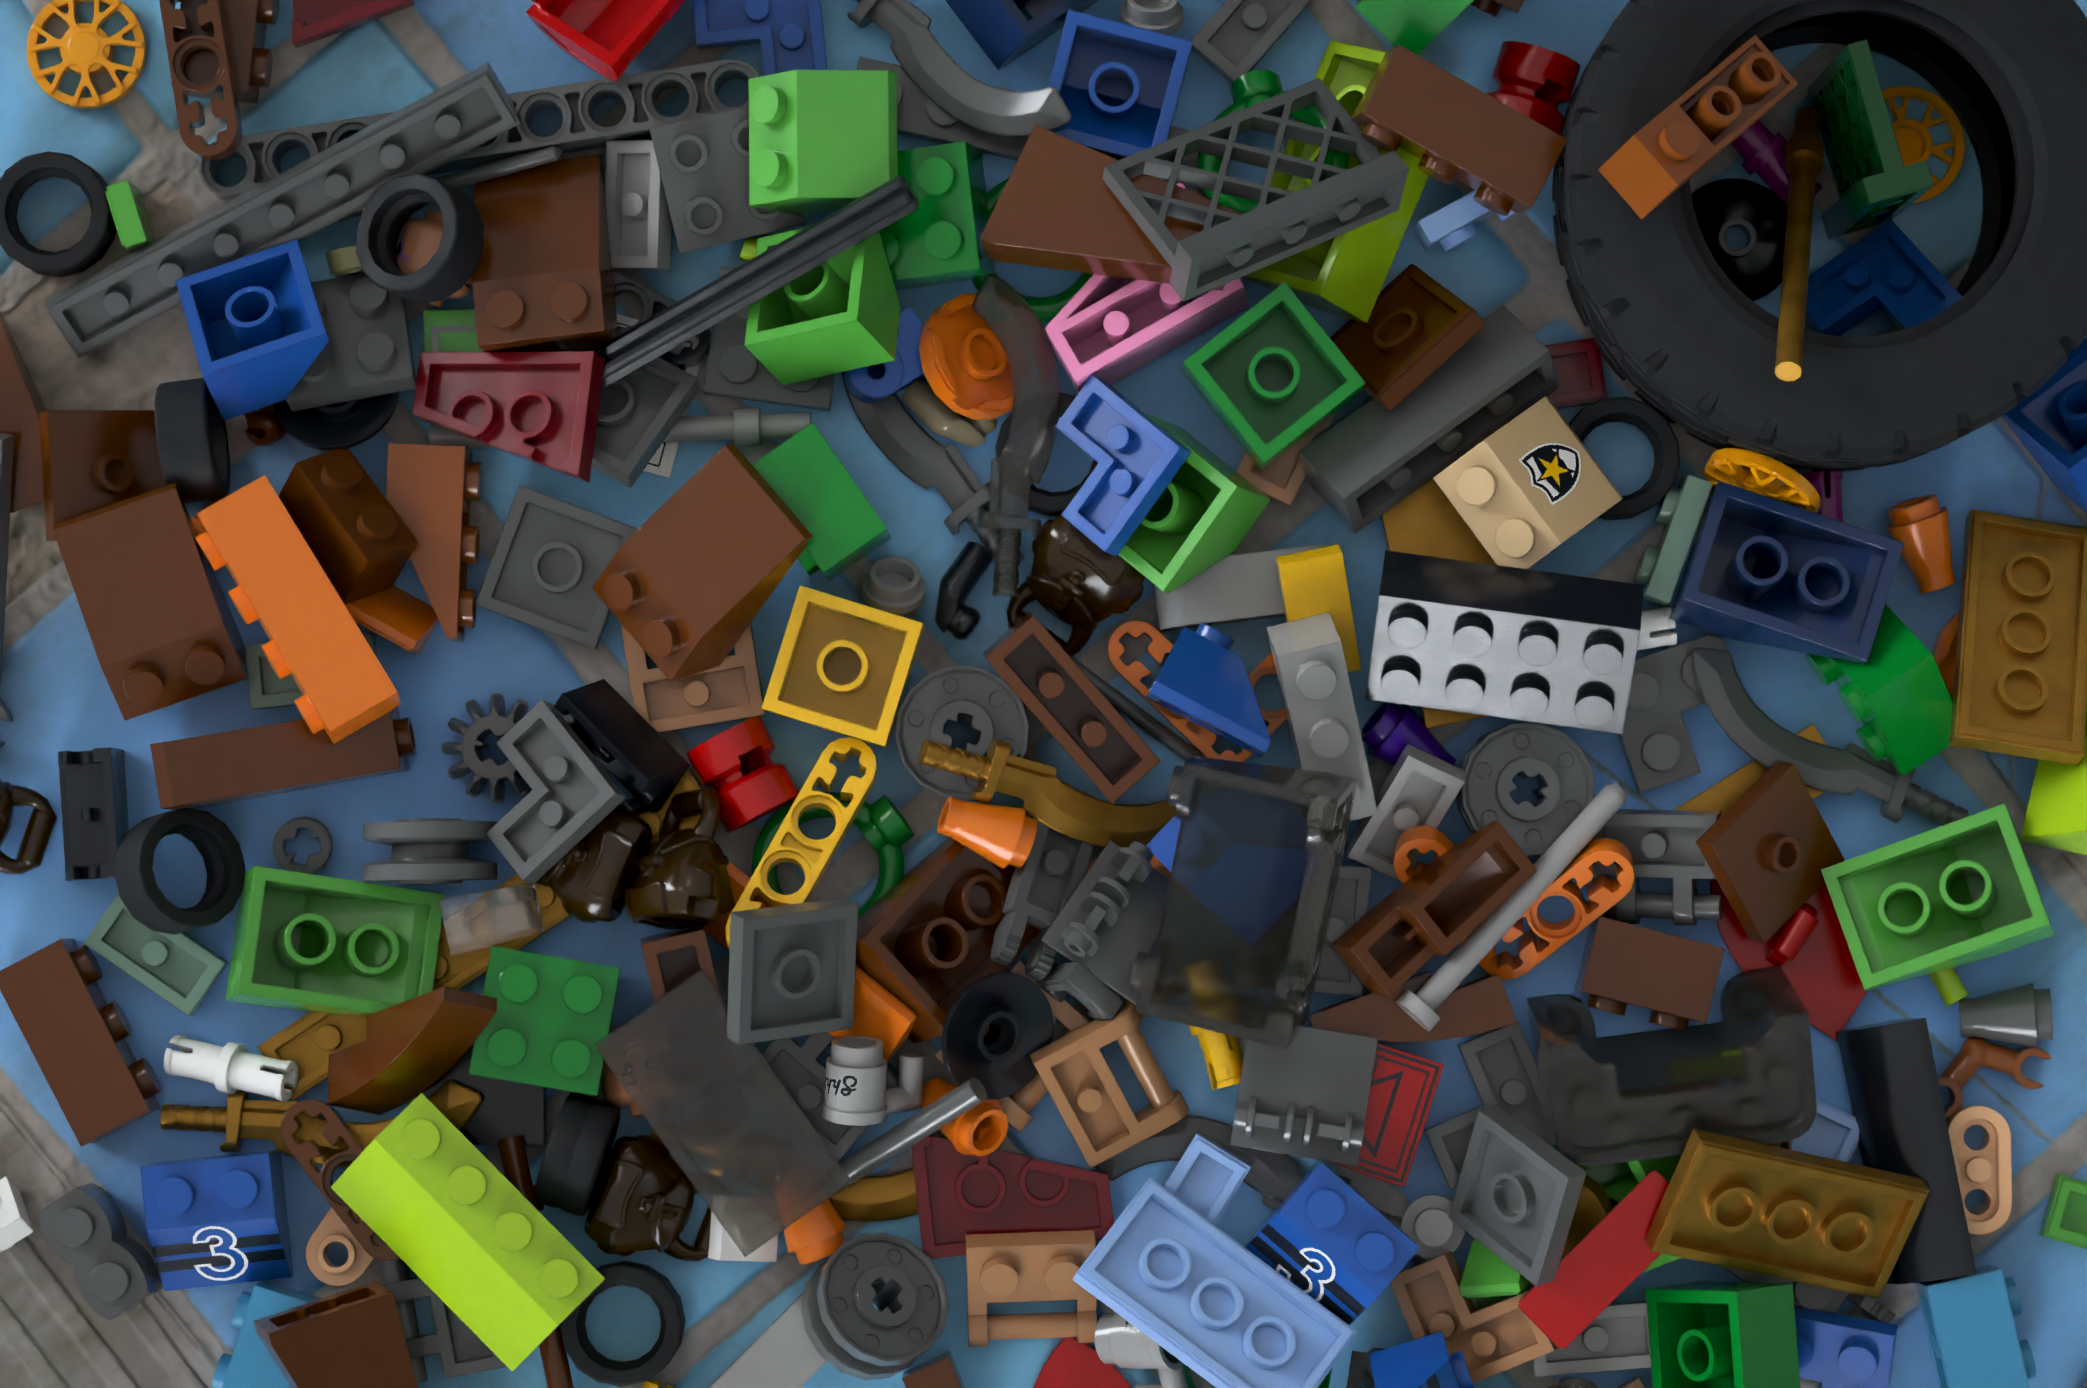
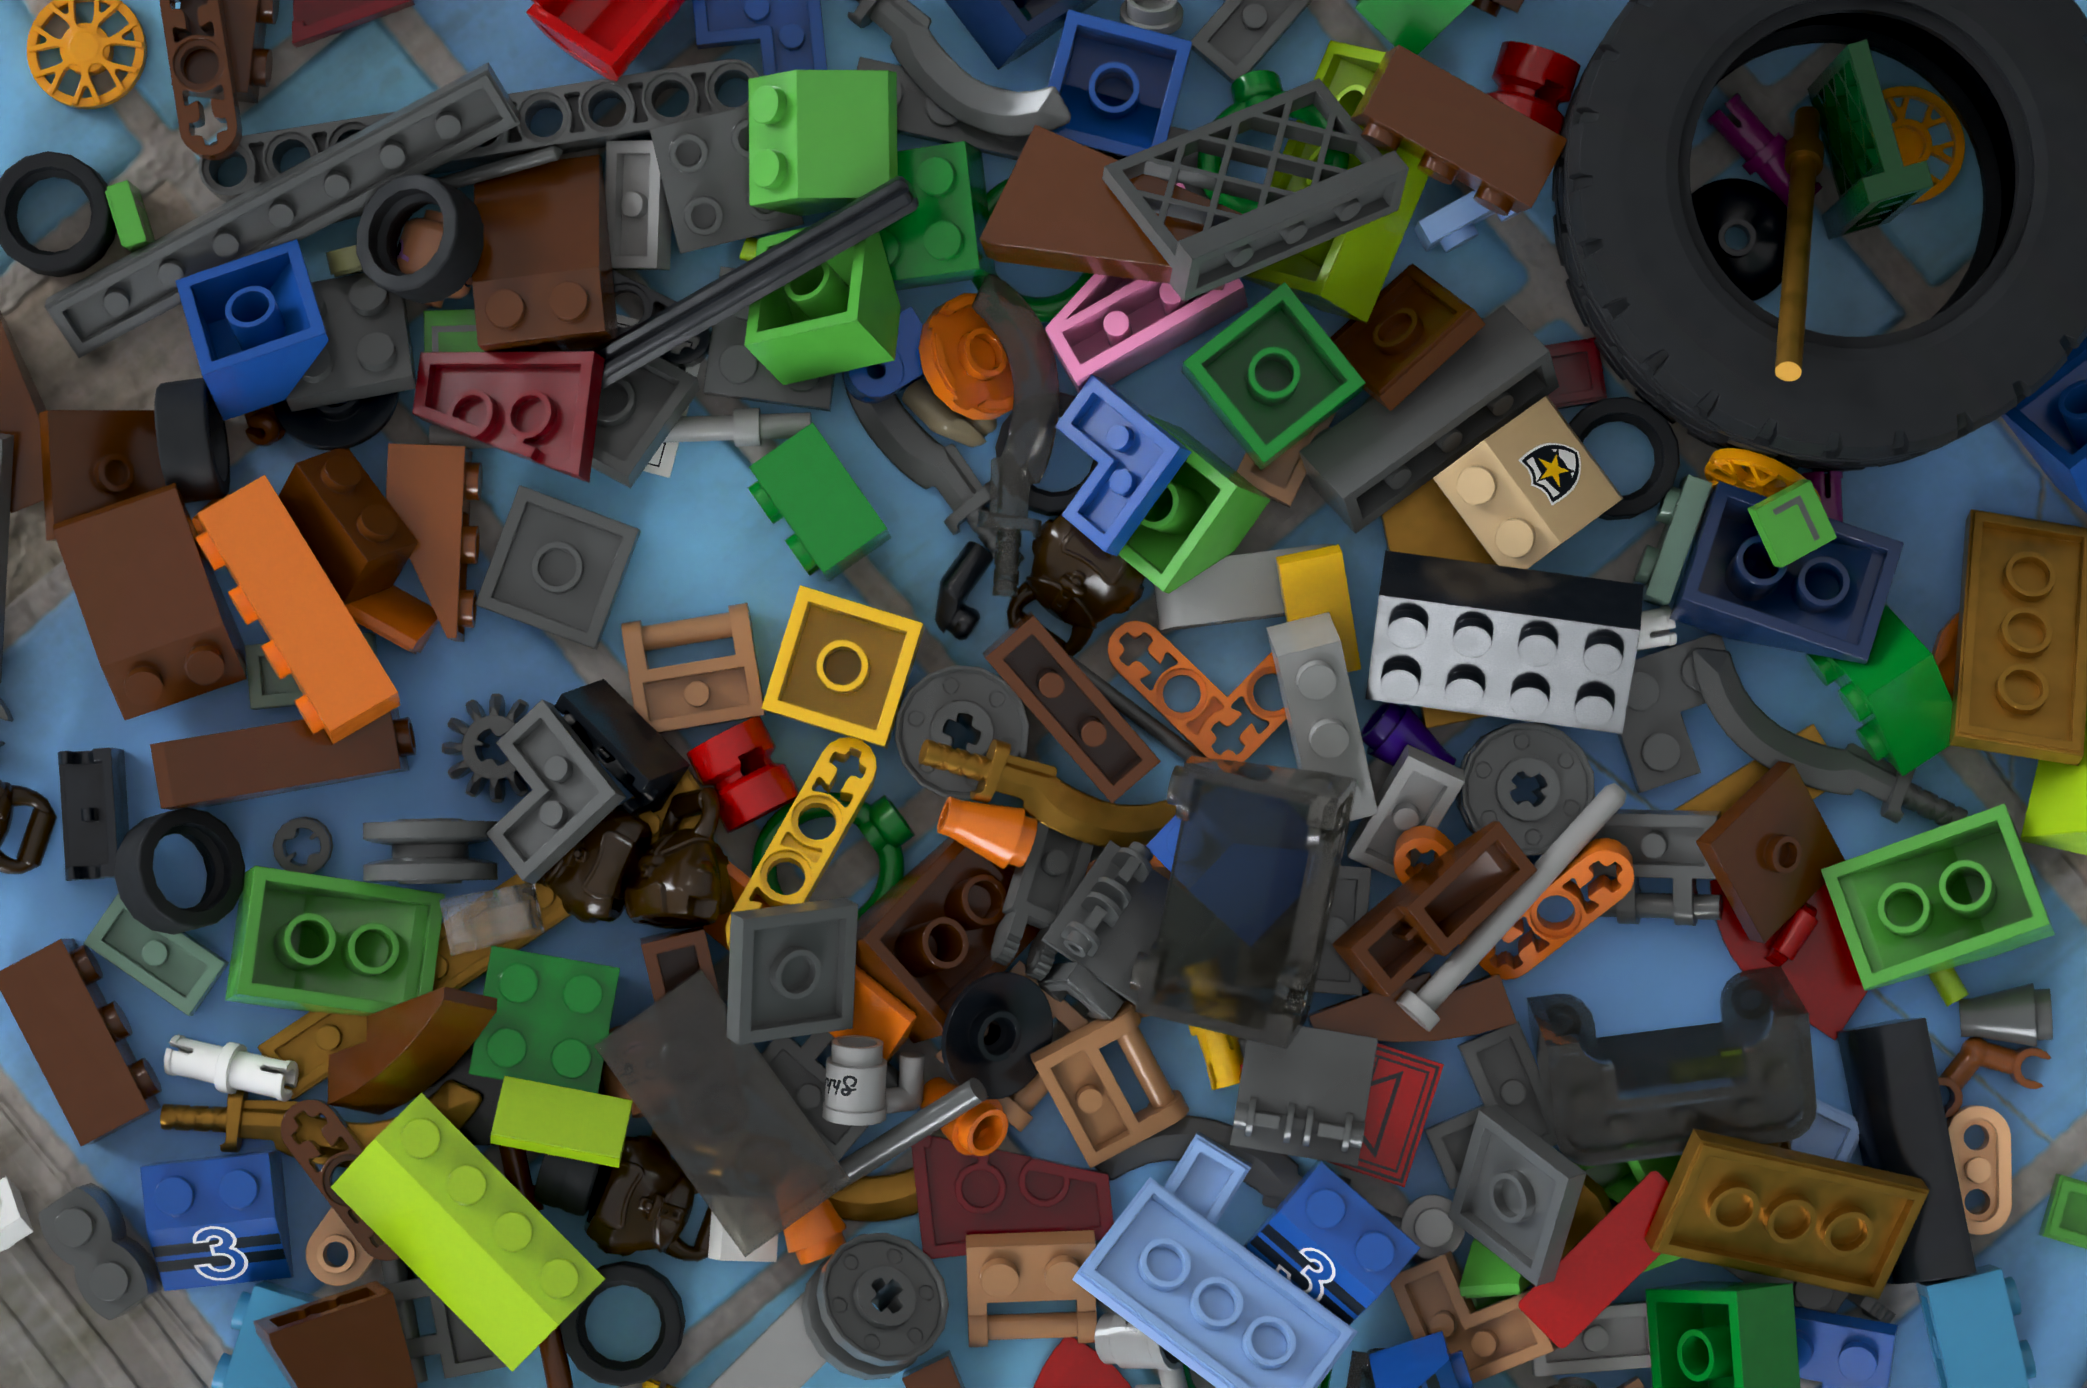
reddish brown slope [592,443,813,681] -> none
light grey plate [862,557,926,615] -> none
blue slope [1147,623,1271,757] -> none
reddish brown brick [1574,916,1725,1032] -> none
dark orange slope [1598,35,1799,219] -> none
blue plate [1805,220,1962,336] -> none
orange cone [1886,494,1957,593] -> none
none -> lime tile [490,1076,633,1168]
none -> bright green tile [1747,479,1837,568]

